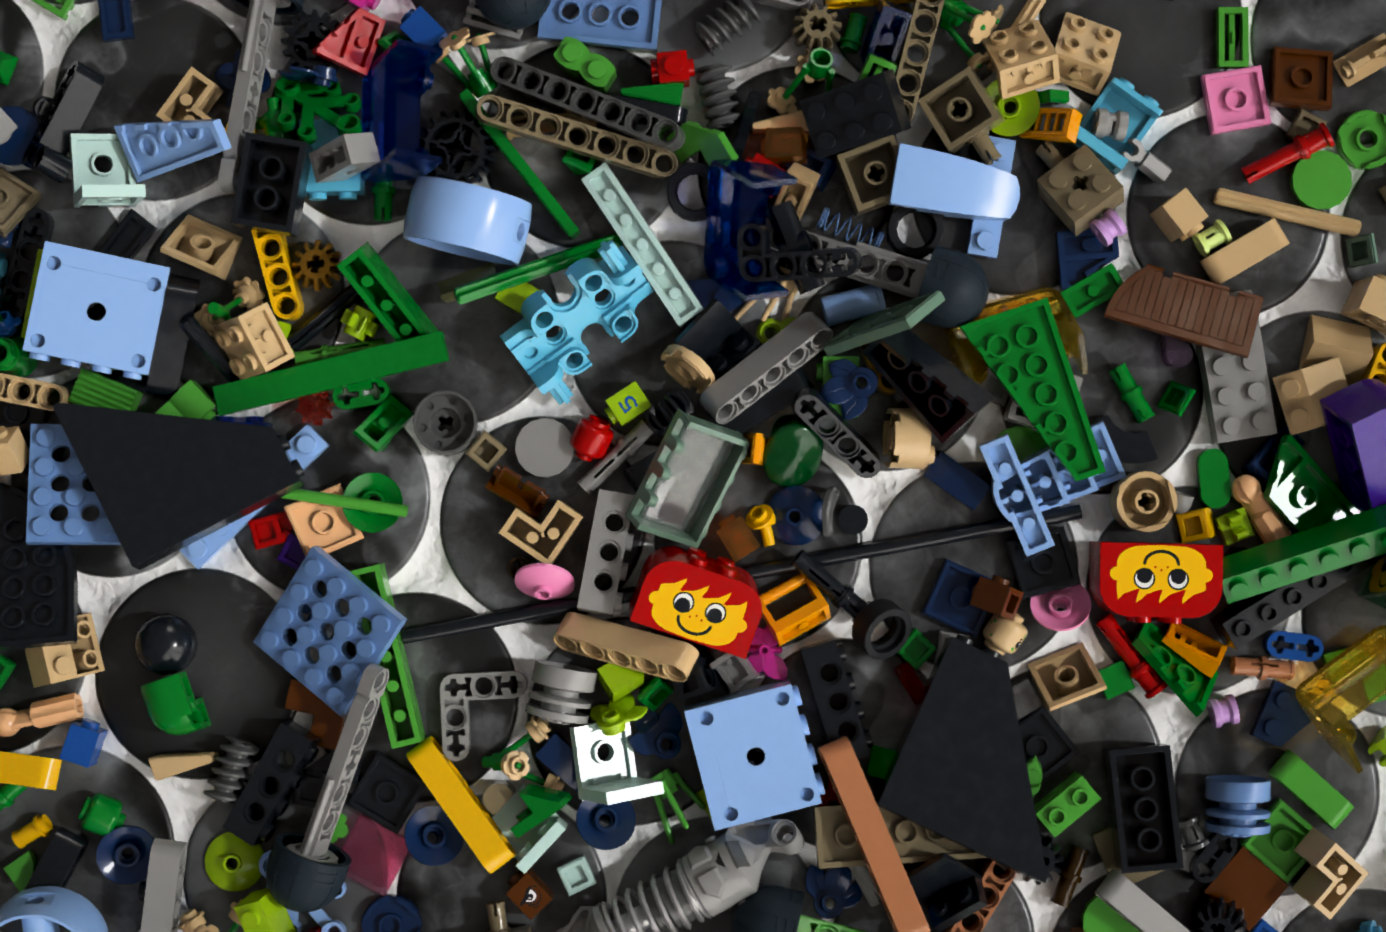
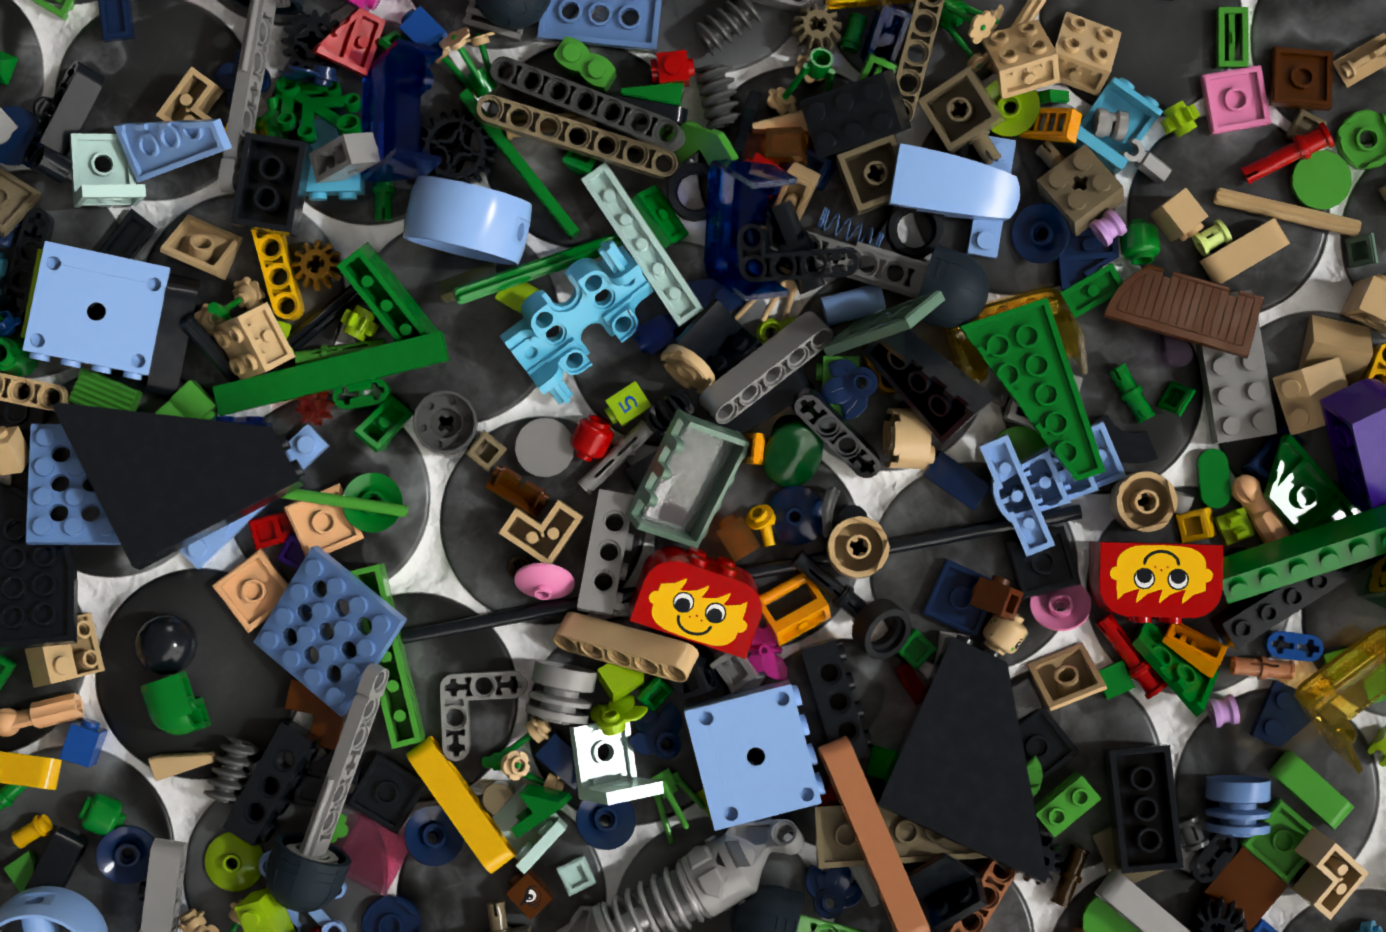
none -> light nougat tile [212,549,289,633]
none -> green plate [631,185,689,249]
none -> clear blue brick [634,313,681,357]
none -> tan brick [826,516,890,579]
none -> dark blue dish [1012,203,1070,264]
none -> green head [1119,218,1161,265]
none -> lime gear [1160,100,1200,138]

